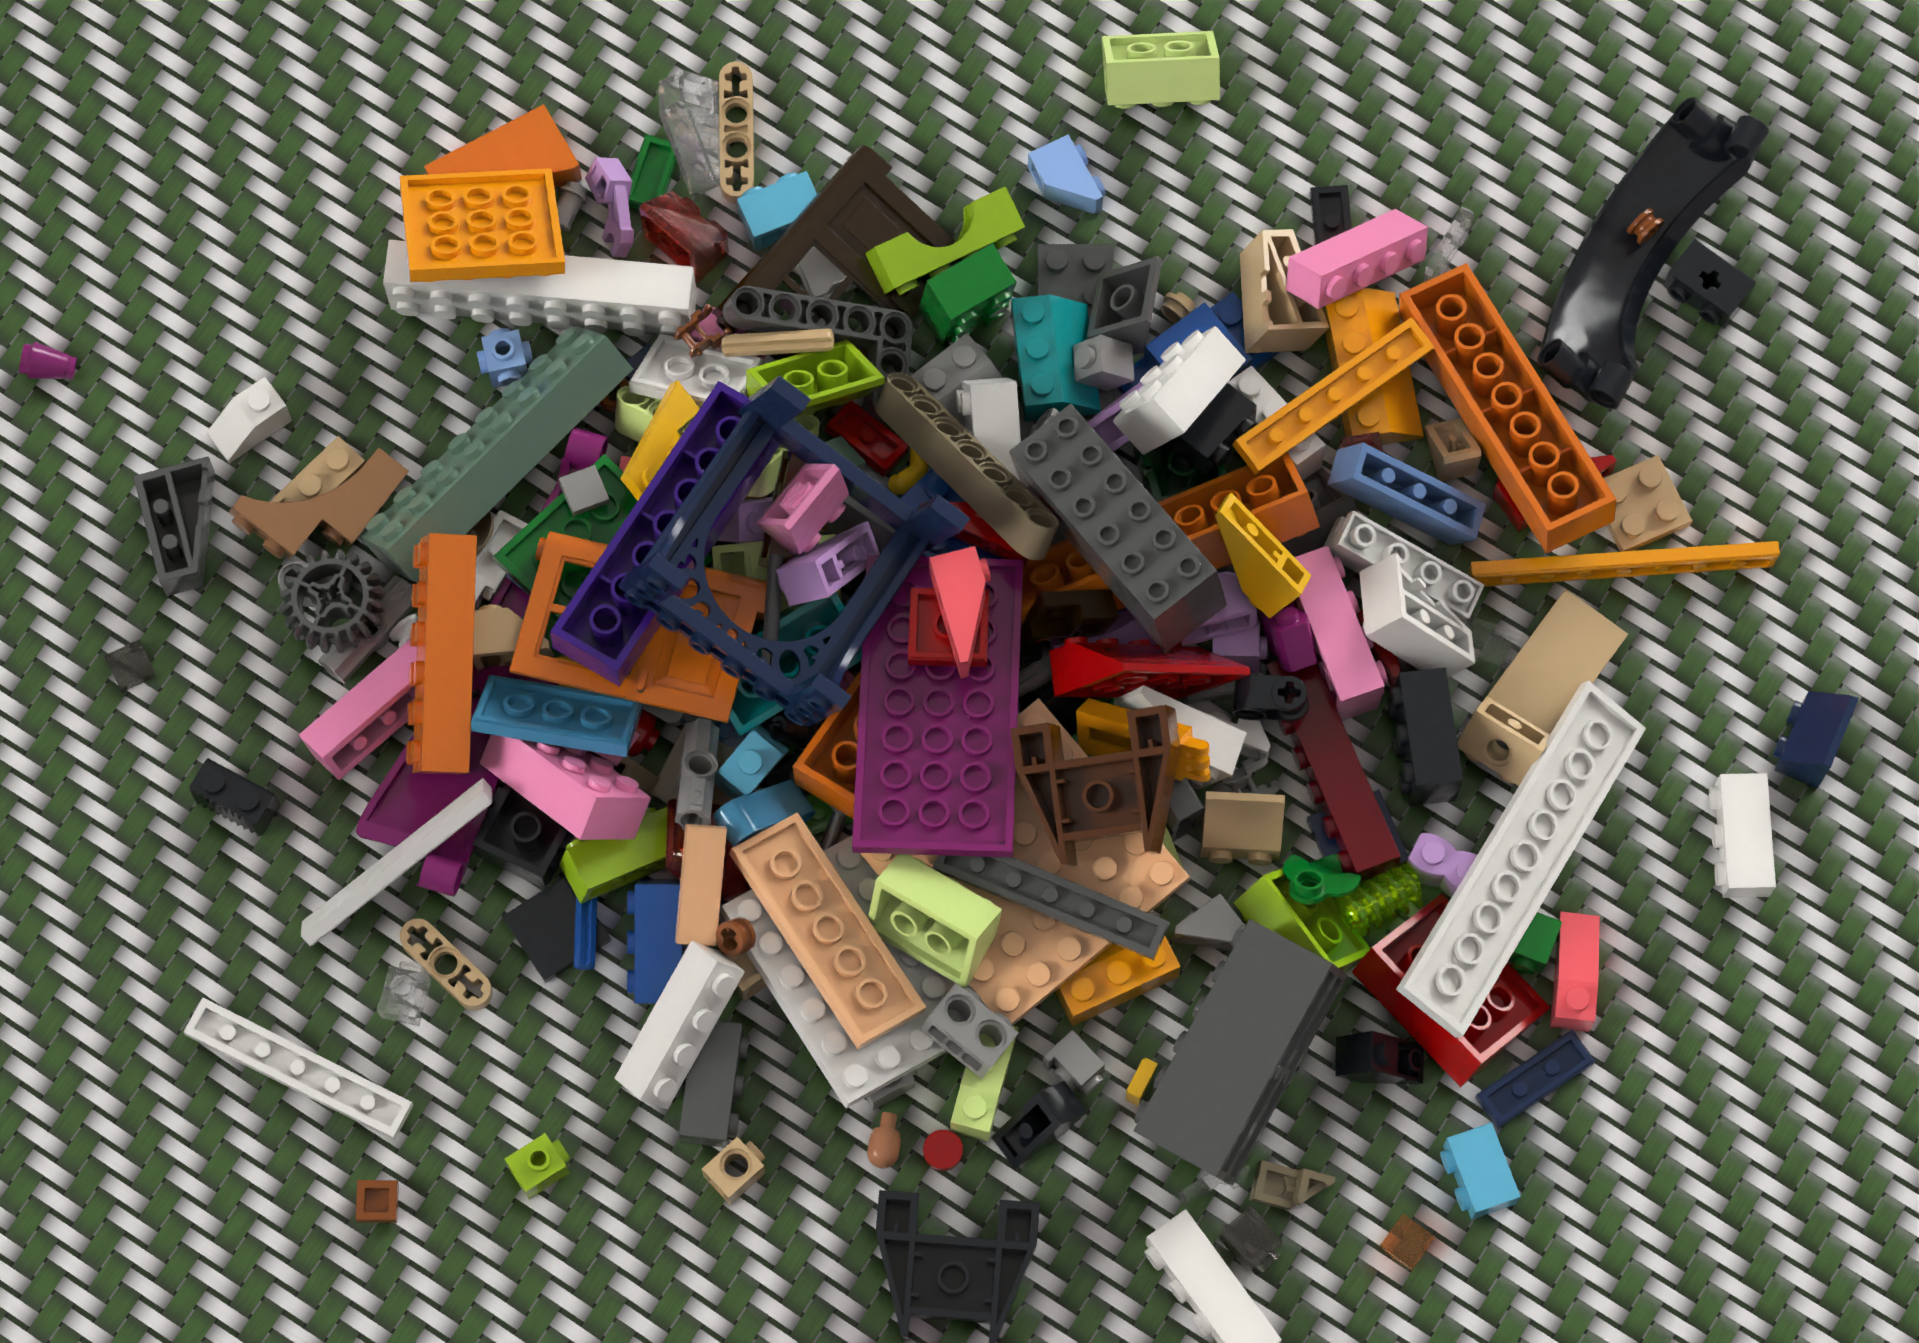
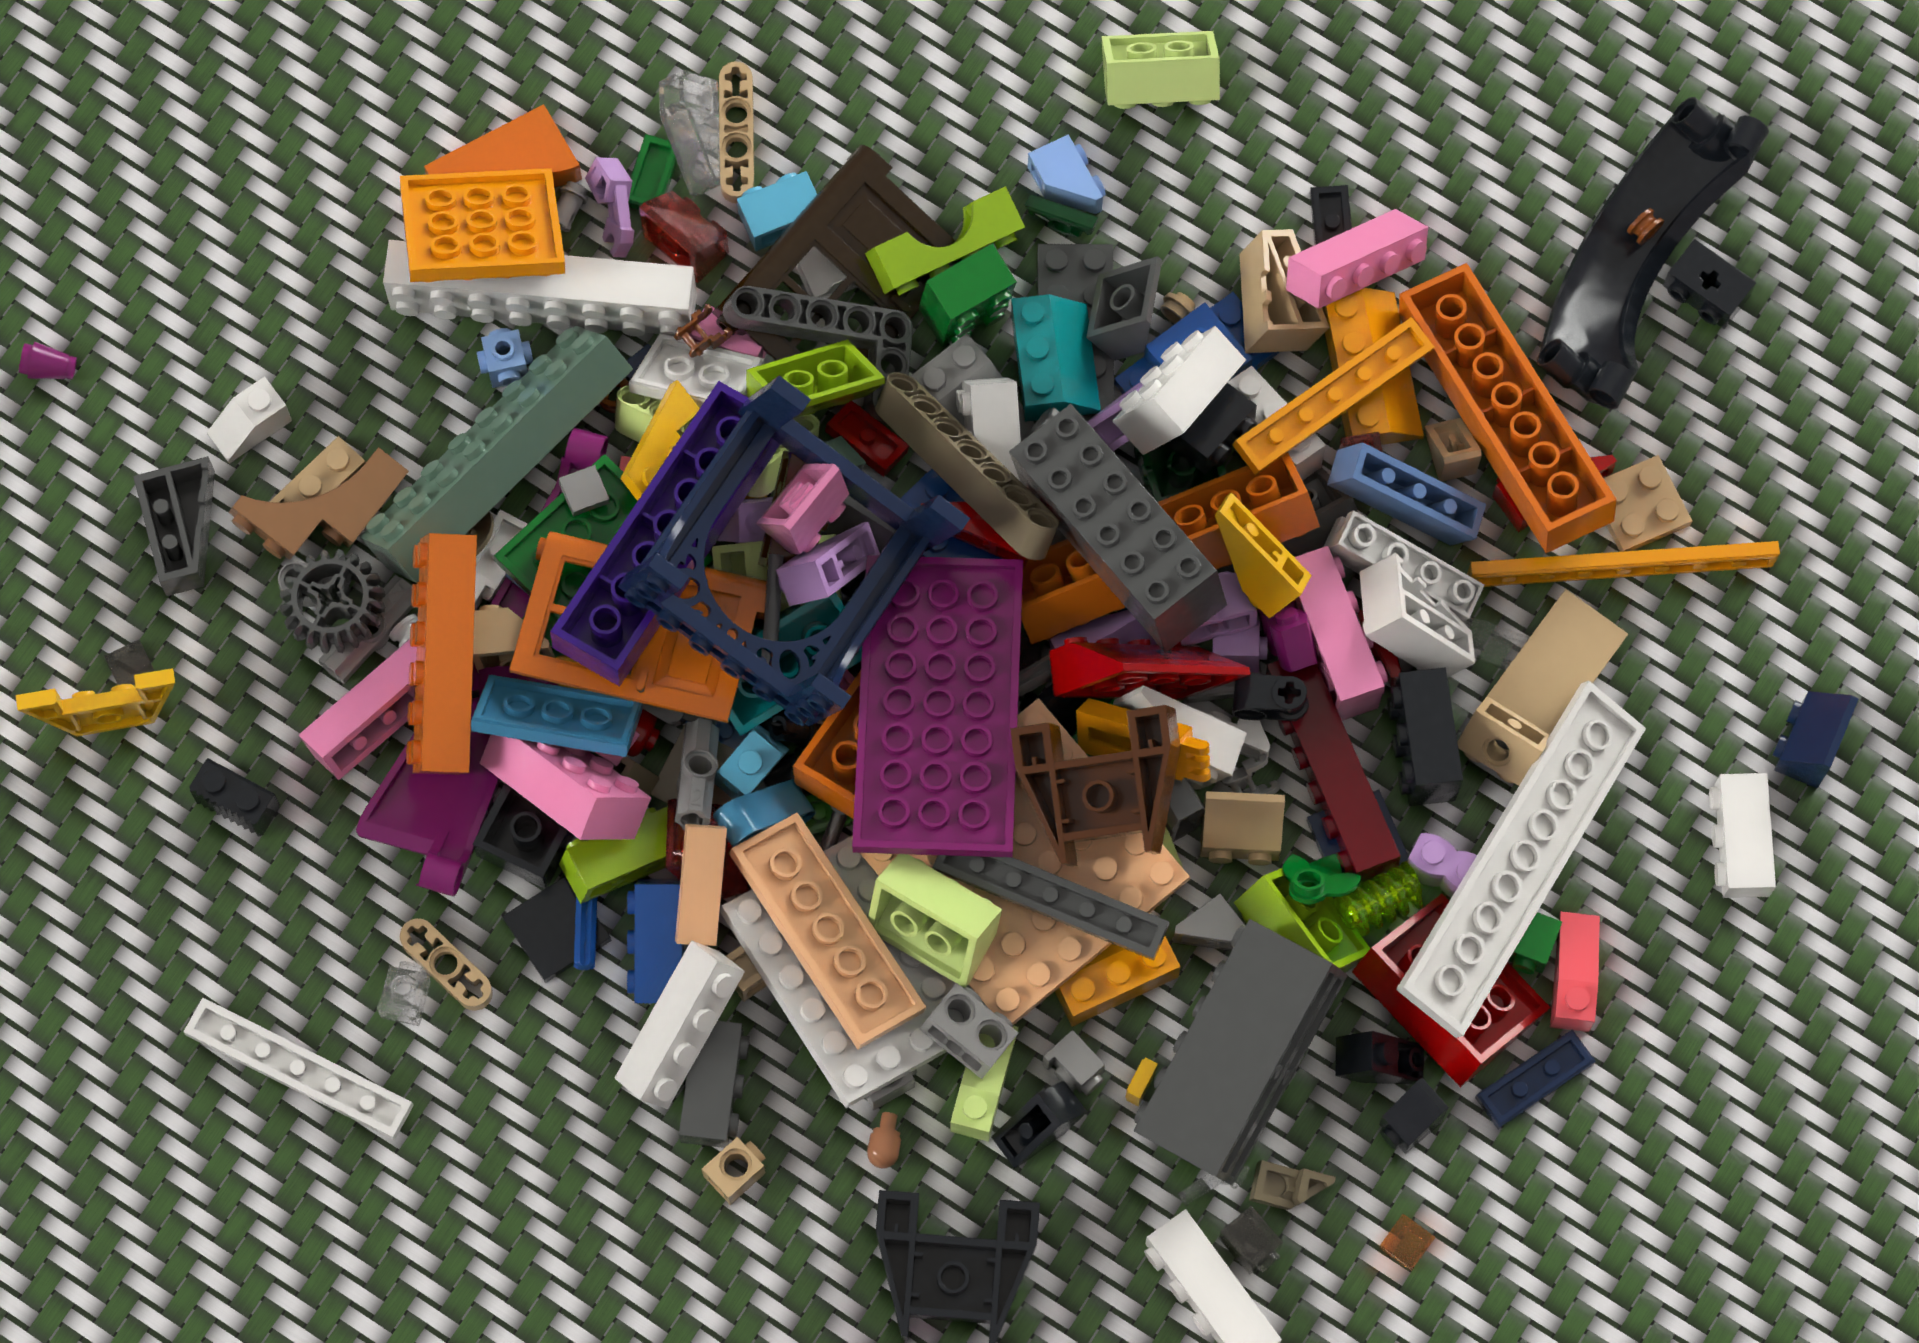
white tile [301,778,492,946] -> none
dark orange plate [356,1180,399,1223] -> none
lime brick [505,1133,570,1199] -> none
dark orange bush [716,917,756,957] -> none
tan axle [721,329,835,357] -> none
yellow arm [888,448,928,495] -> none
red tile [908,587,989,667] -> none
red tile [923,1129,963,1171] -> none
coral slope [929,546,991,679] -> none
dark brown slope [1020,589,1119,653] -> none
light grey brick [1073,335,1134,391] -> none
clear tile [1423,206,1474,282] -> none
medium azure brick [1440,1122,1521,1220] -> none
none -> yellow wing [16,668,175,736]
none -> dark green tile [1025,194,1098,237]
none -> black slope [1379,1078,1449,1154]

